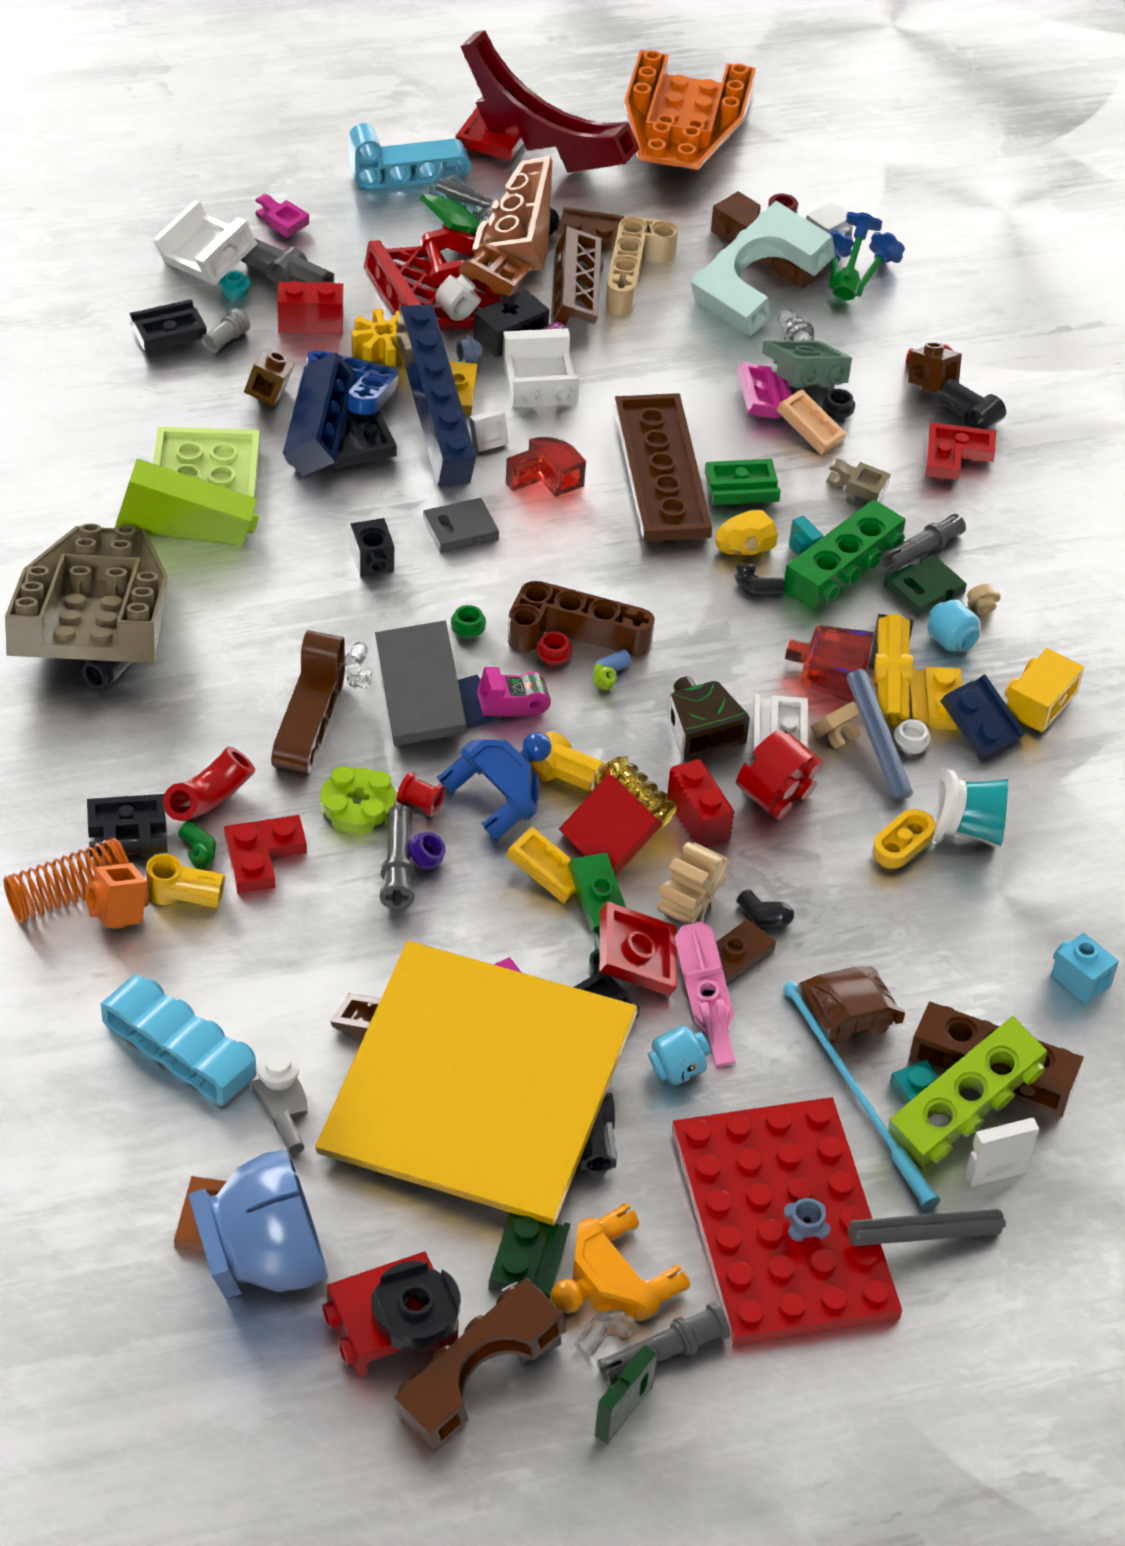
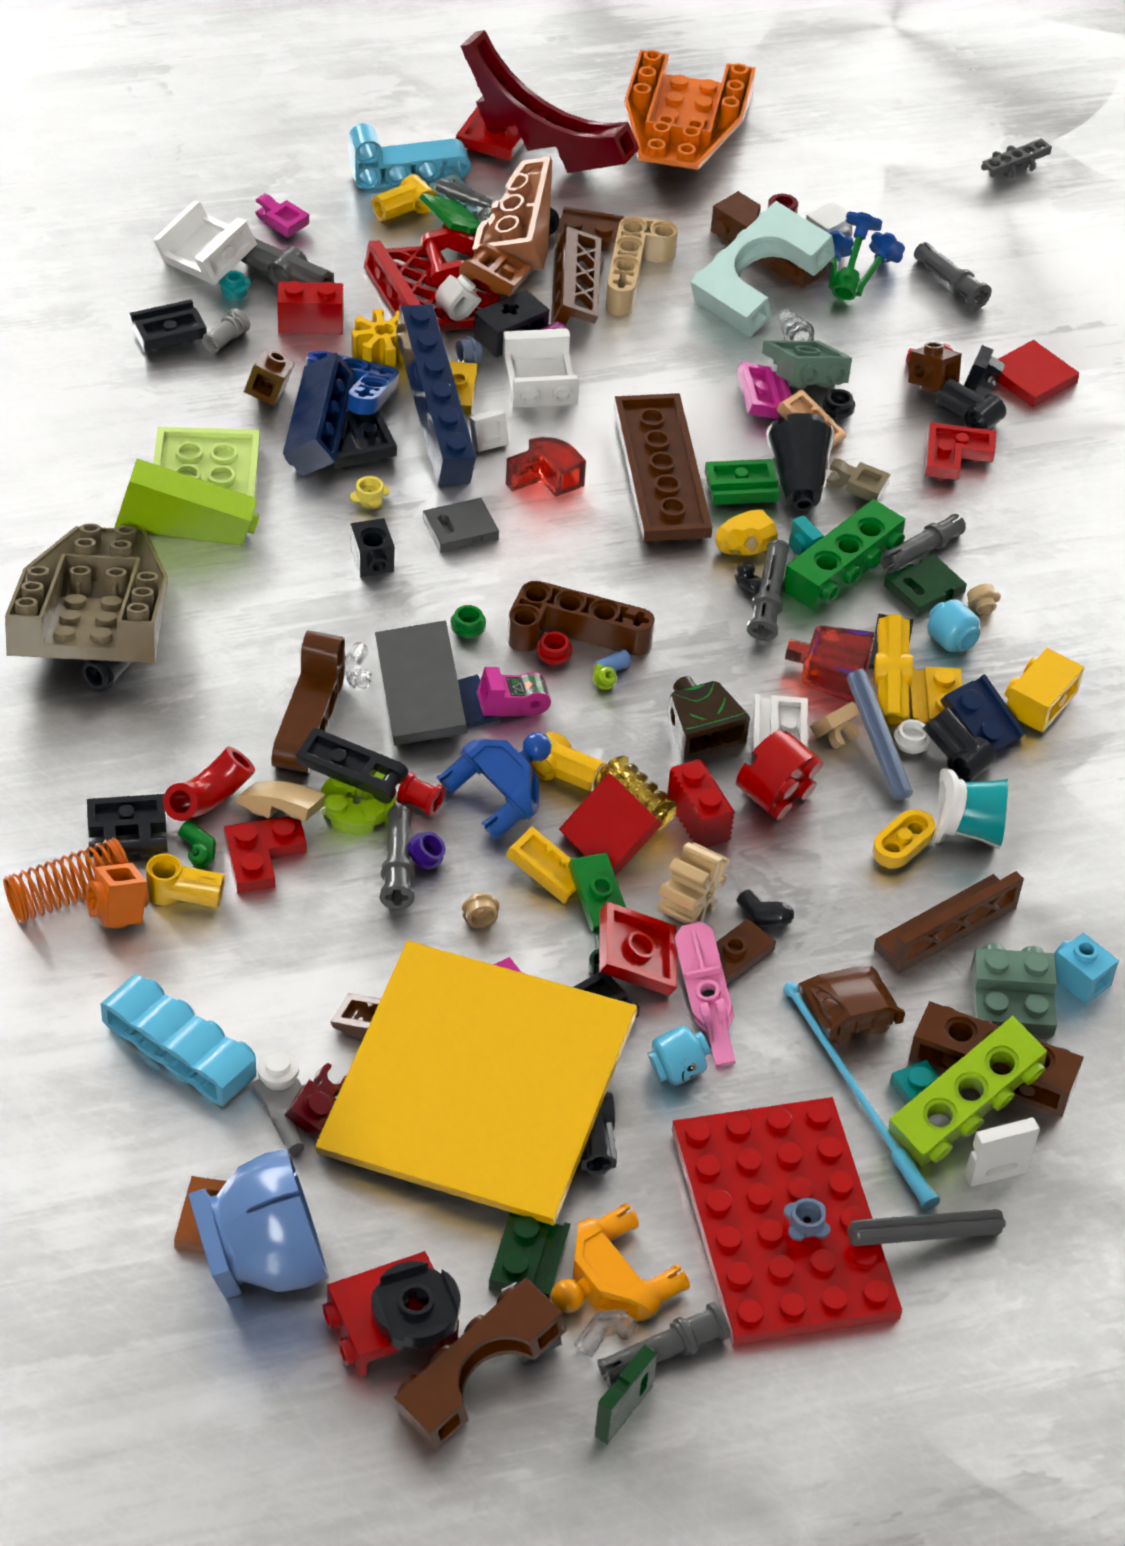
none -> tan slope [236,781,326,822]
none -> dark red plate [284,1063,346,1140]
none -> black plate [296,727,409,803]
none -> light yellow plate [350,476,389,509]
none -> yellow piece [372,174,437,222]
none -> tan plate [462,893,500,929]
none -> dark grey pin [747,539,790,641]
none -> black cone [766,413,834,511]
none -> reddish brown fence [874,871,1024,974]
none -> dark grey pin [914,242,992,310]
none -> black piece [922,707,996,782]
none -> black tile [964,345,1005,392]
none -> sand green plate [971,943,1057,1035]
none -> dark grey piece [981,138,1052,179]
none -> red tile [991,340,1080,407]

